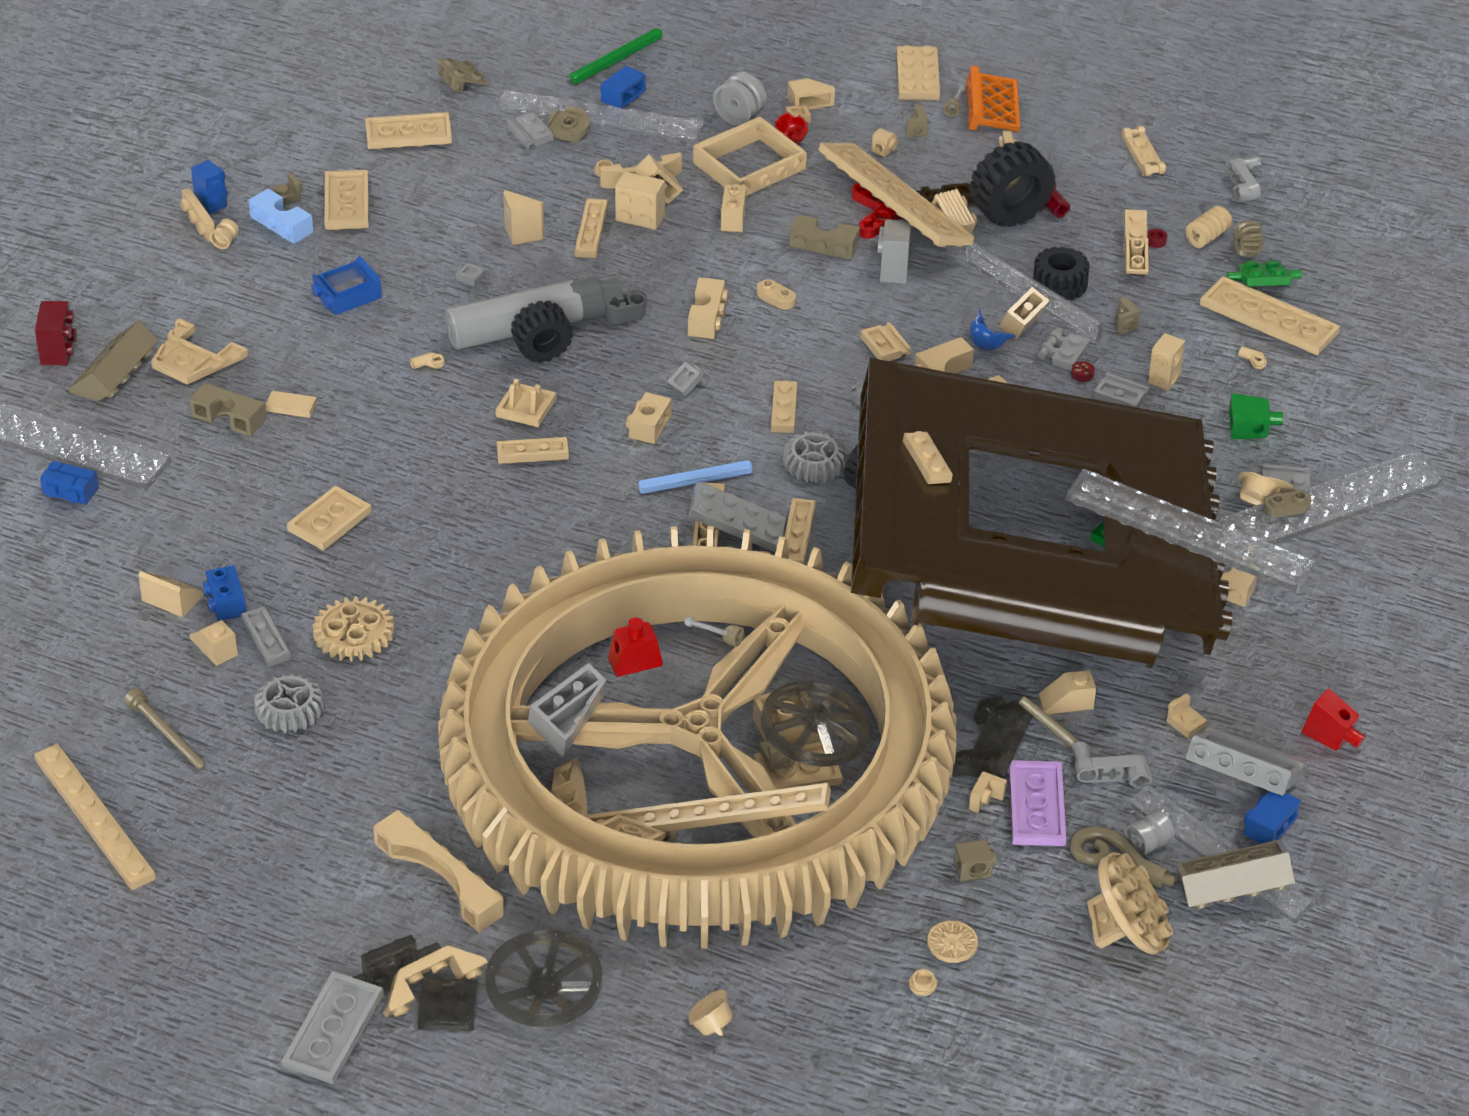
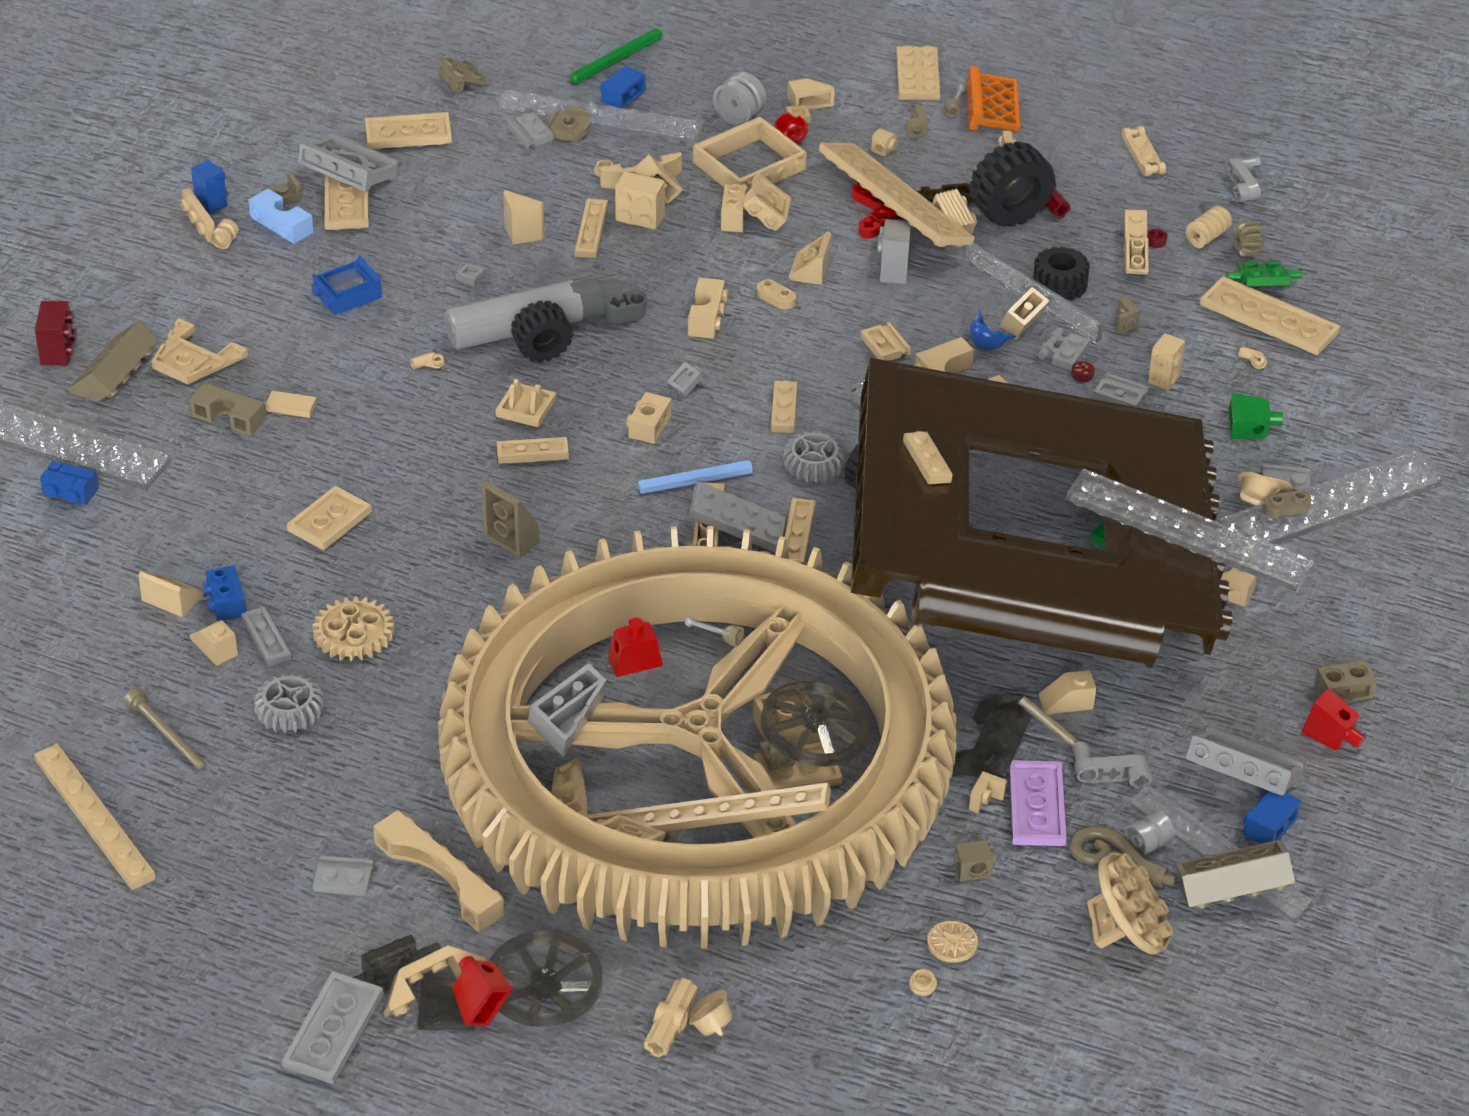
dark tan arch [789,214,860,259] -> none
tan bracket [1166,693,1207,739] -> none
none -> light grey fence [298,133,399,191]
none -> light grey plate [313,856,374,896]
none -> red torso [453,956,513,1026]
none -> dark tan slope [481,480,539,558]
none -> tan piece [644,978,698,1057]
none -> tan plate [743,172,791,231]
none -> tan slope [788,231,831,285]
none -> dark tan brick [1314,660,1377,703]

